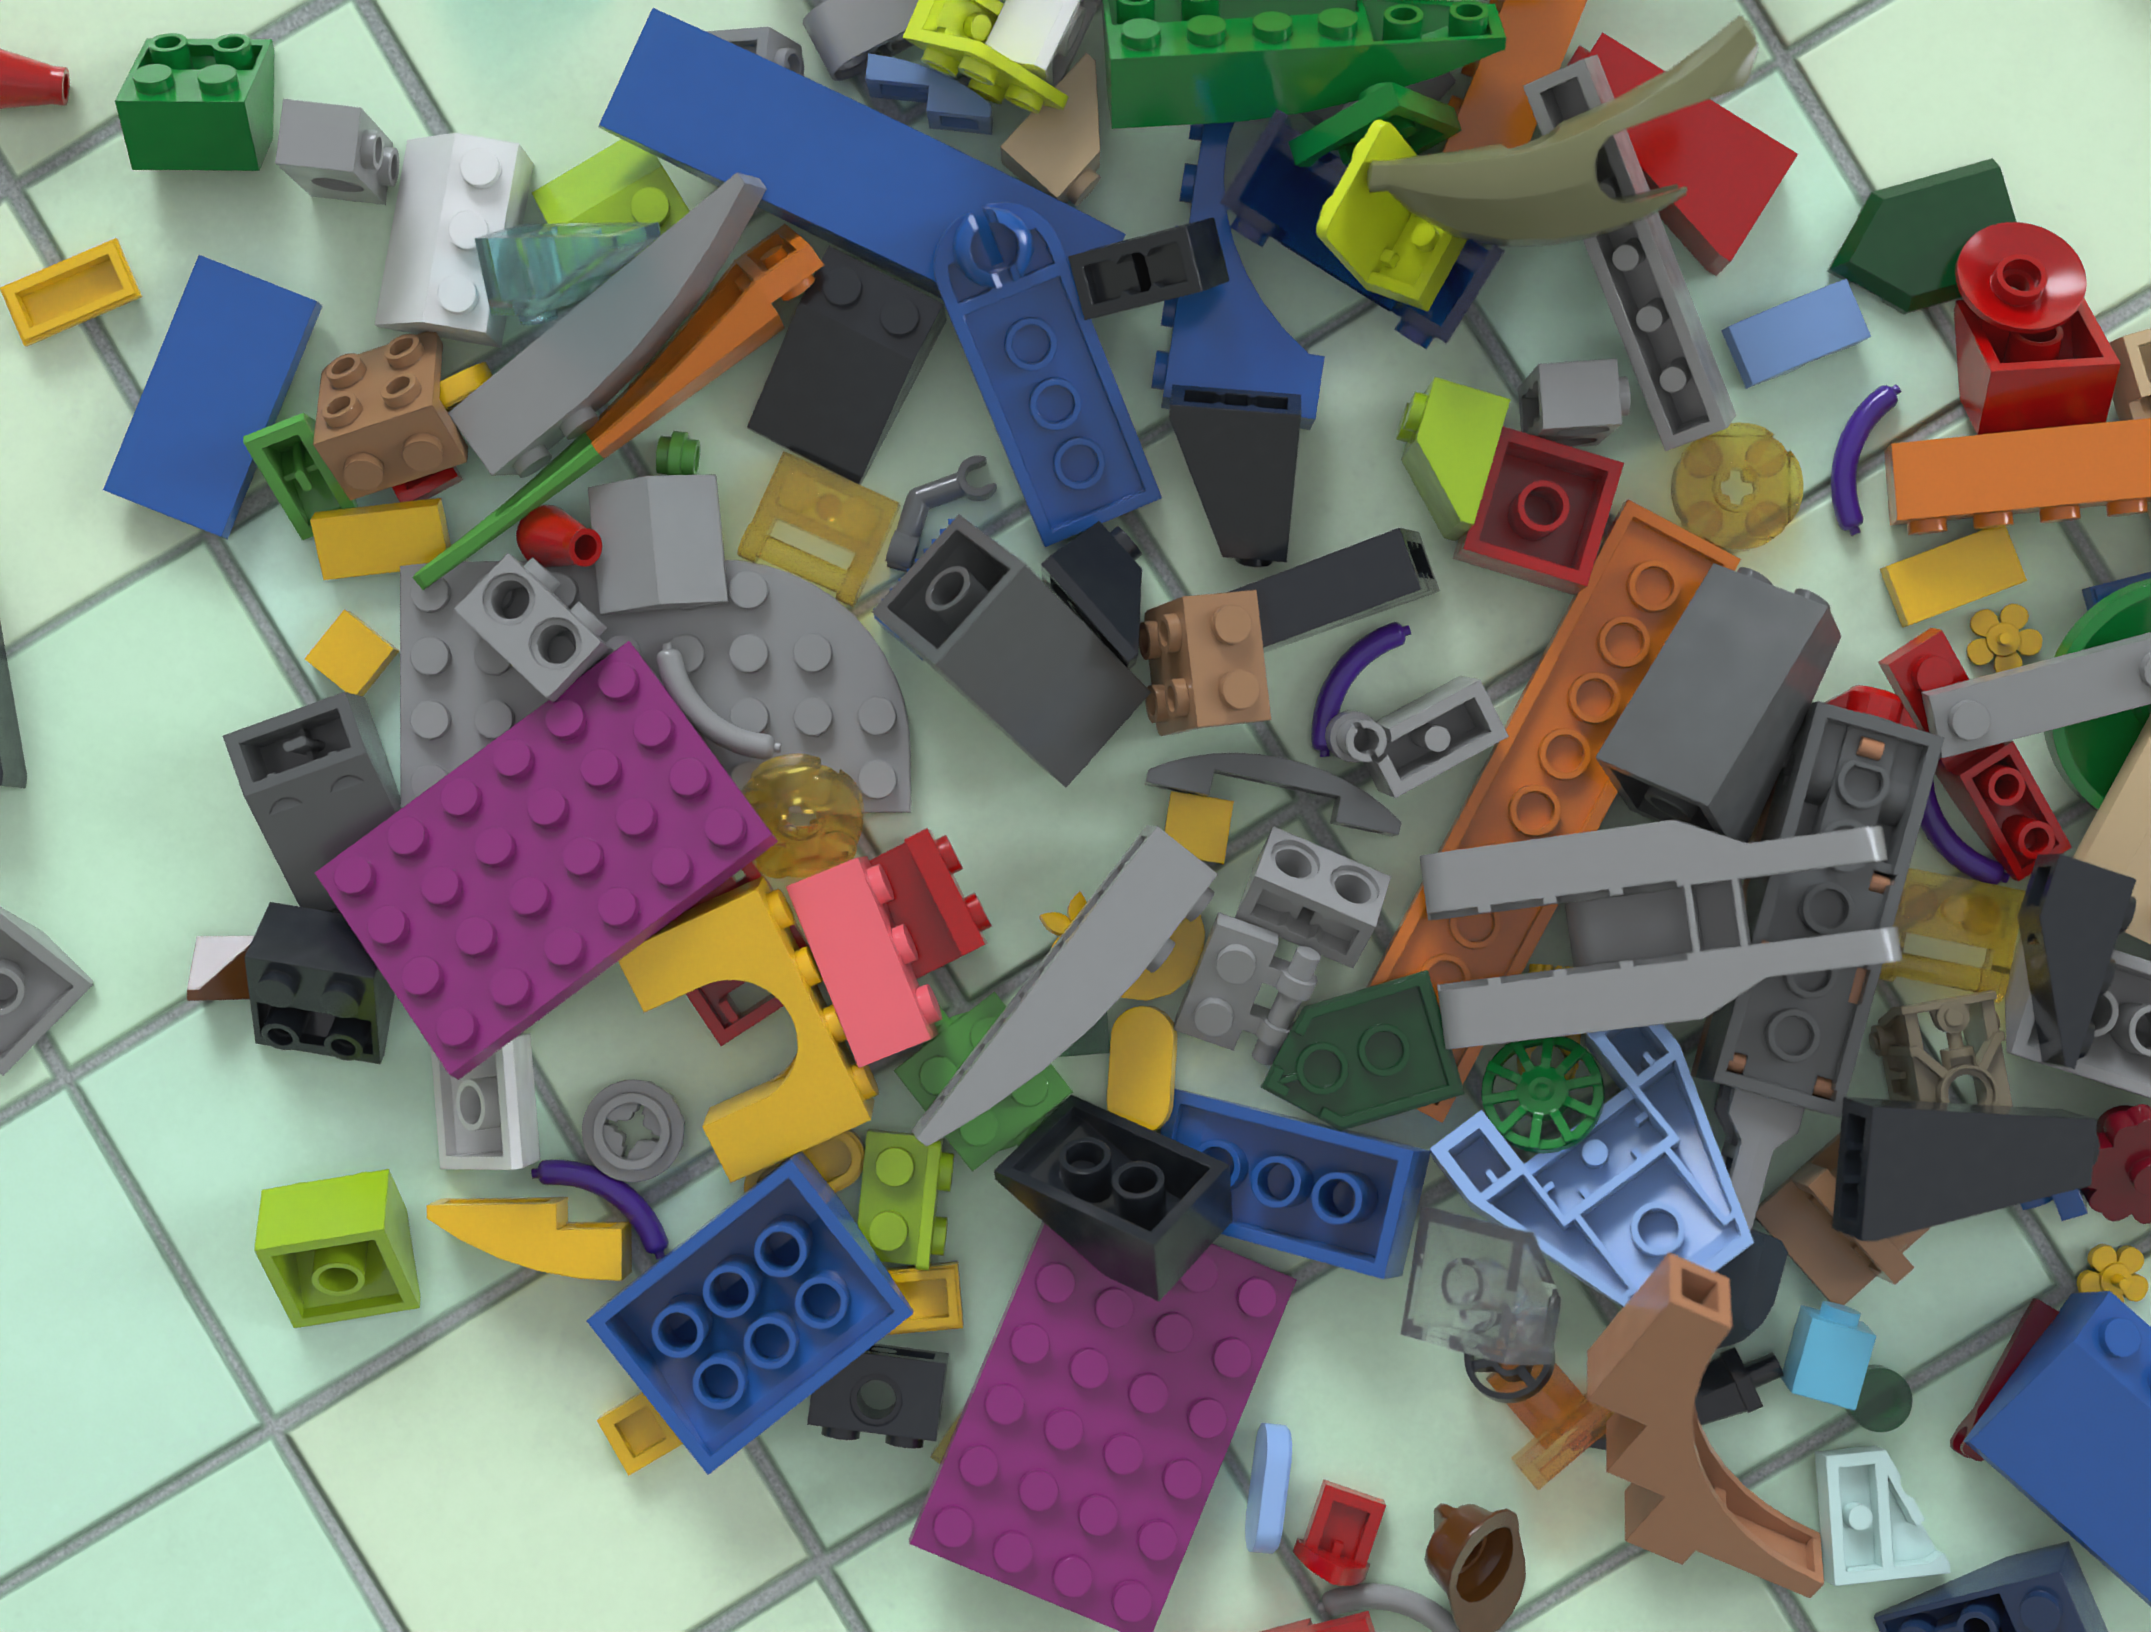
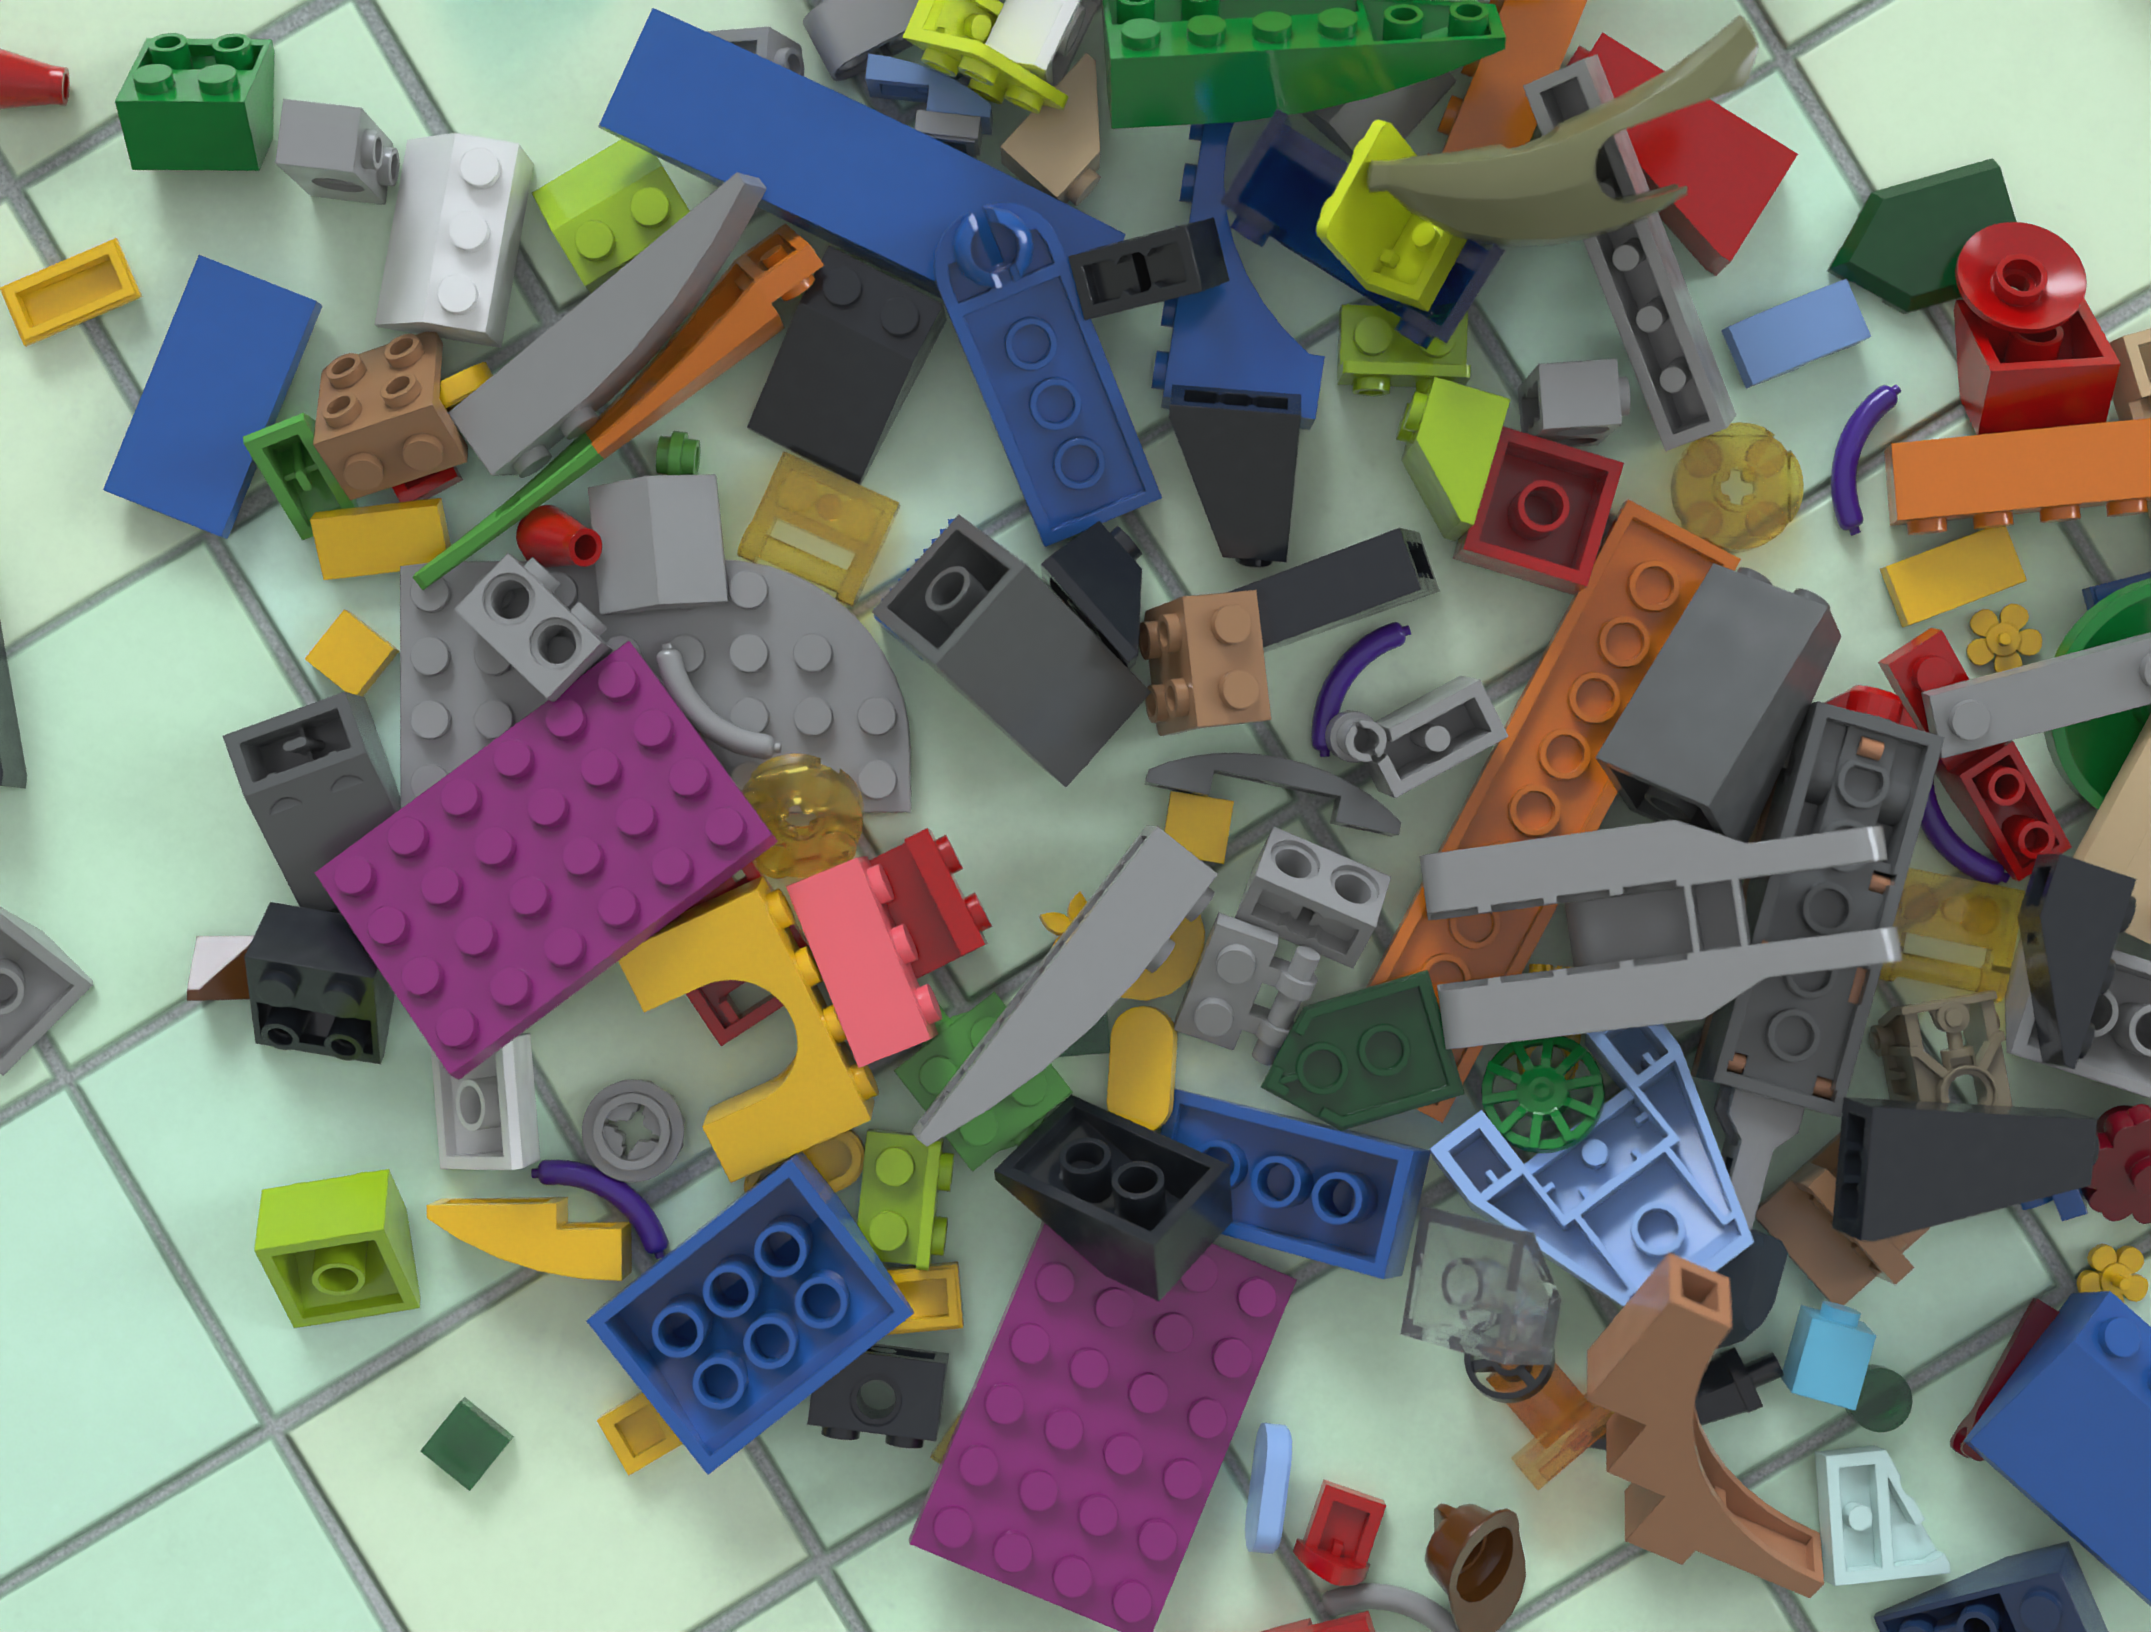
clear light blue slope [474,222,661,325] -> none
dark grey arm [885,455,997,572] -> none
green wing [1288,82,1462,167] -> none
none -> clear green tile [420,1397,514,1491]
none -> light grey tile [915,110,983,158]
none -> lime bracket [1337,304,1471,396]

